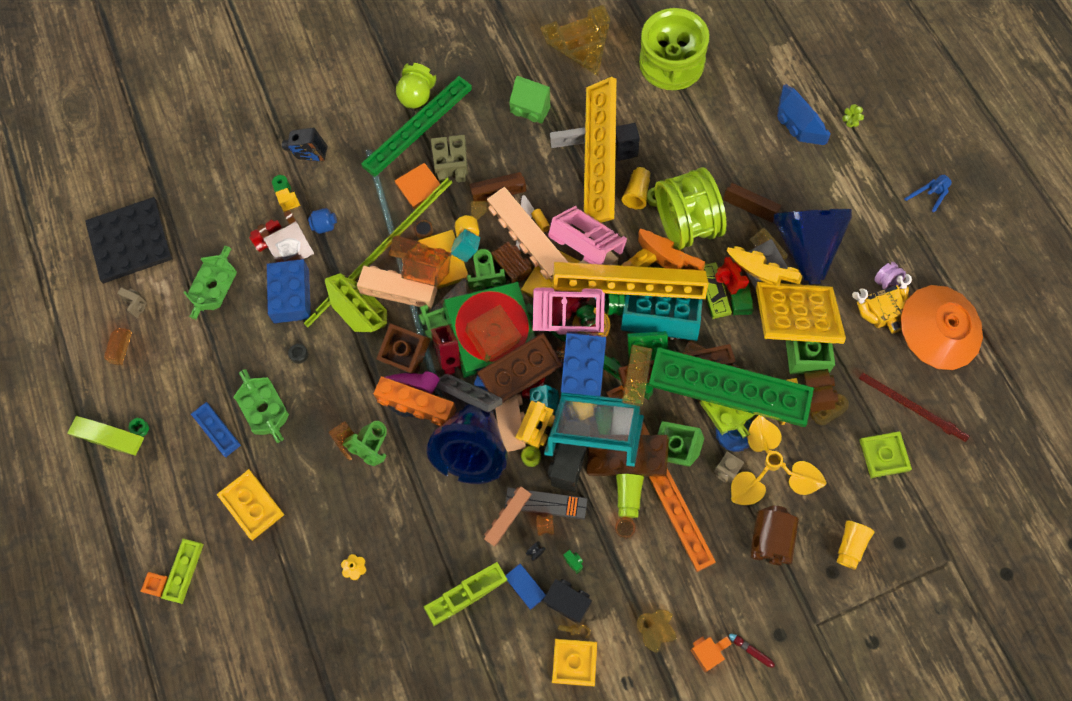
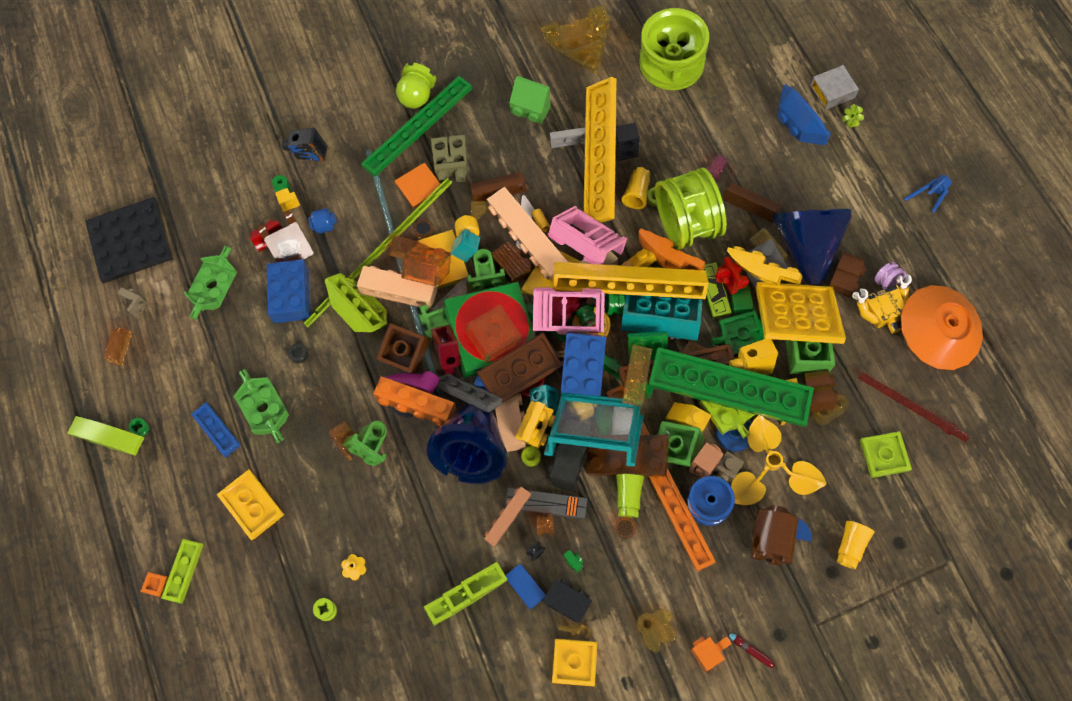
none -> lime wheel [313,598,337,621]
none -> yellow slope [665,402,712,434]
none -> blue wheel [687,476,735,526]
none -> nougat brick [689,442,724,479]
none -> clear pink piece [707,154,728,181]
none -> green plate [711,310,765,357]
none -> yellow torso [729,339,778,375]
none -> blue tile [796,518,812,542]
none -> flat silver piece [811,65,859,109]
none -> reddish brown brick [828,252,866,297]

